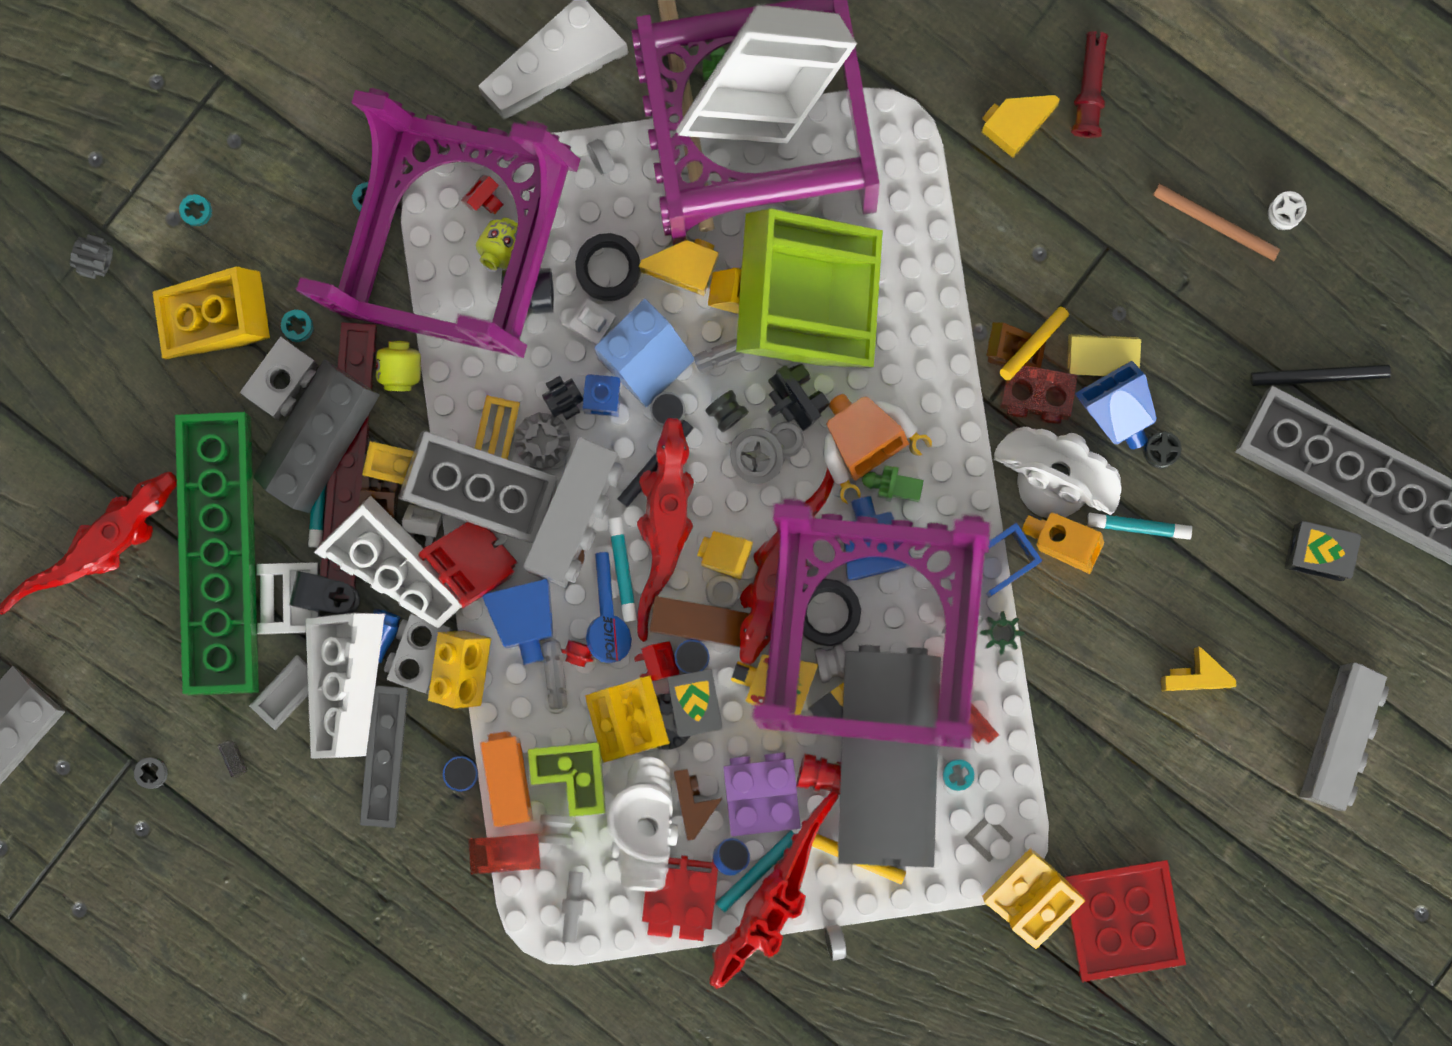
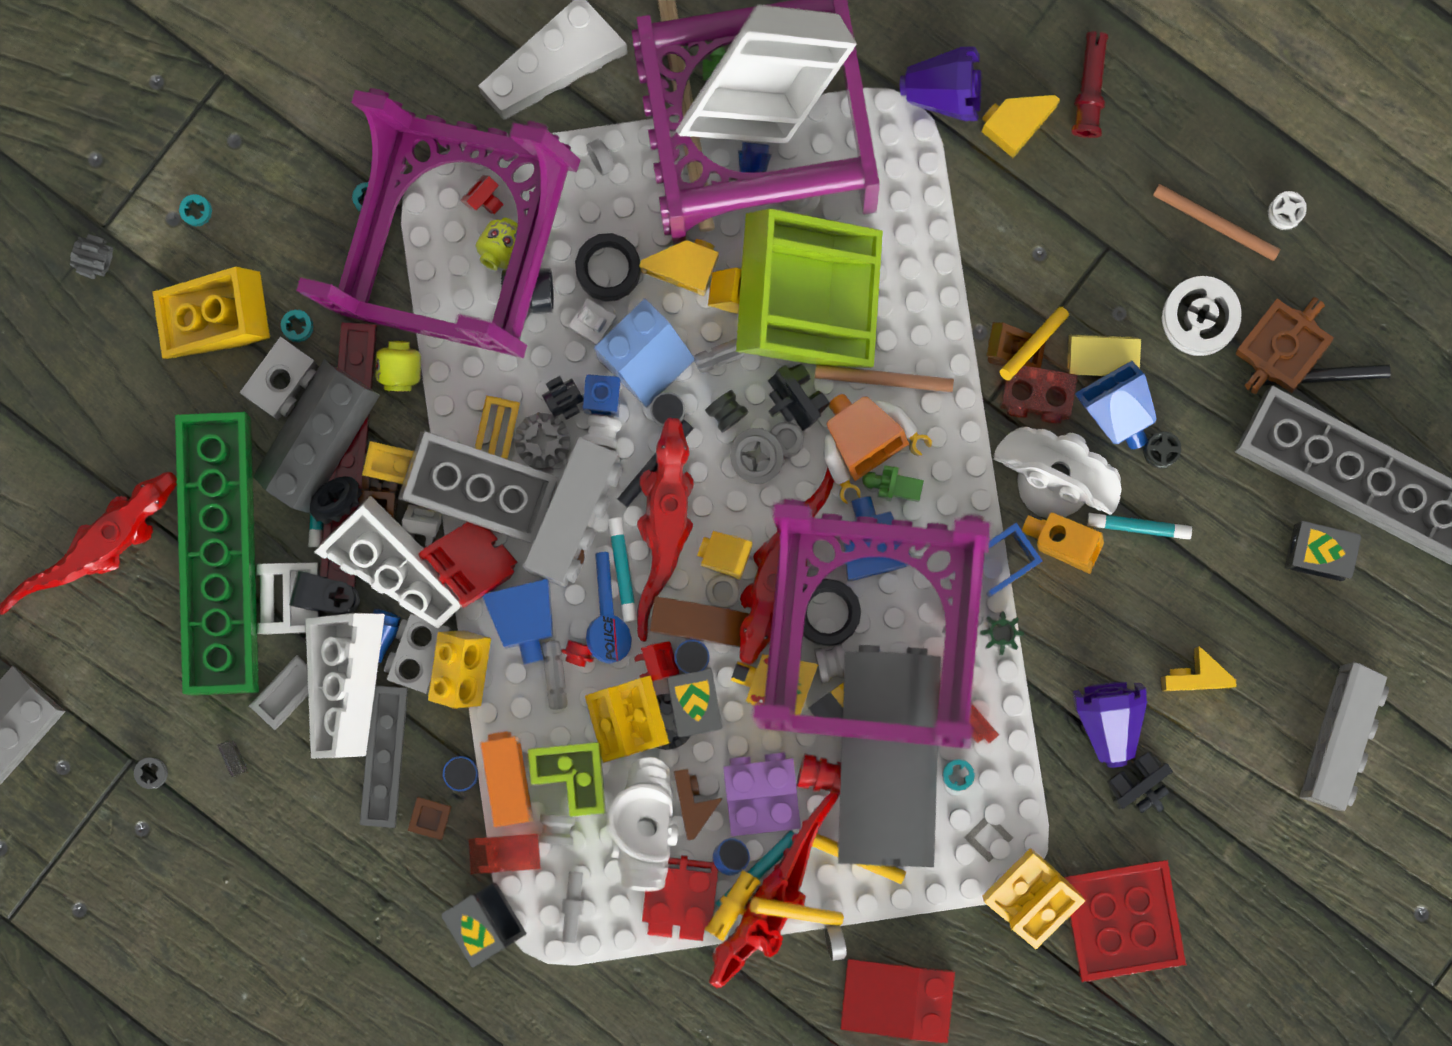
none -> black gear [310,476,362,525]
none -> reddish brown plate [408,797,452,840]
none -> piece [442,883,527,968]
none -> white wheel [584,415,622,450]
none -> yellow pin [704,870,761,941]
none -> clear blue cone [738,142,772,173]
none -> yellow bar [750,898,844,926]
none -> nougat bar [815,365,954,392]
none -> red slope [841,959,955,1044]
none -> dark purple cone [900,46,982,121]
none -> dark purple cone [1072,682,1147,767]
none -> black hips [1107,751,1173,813]
none -> white wheel [1162,276,1242,356]
none -> dark orange plate [1236,297,1334,394]

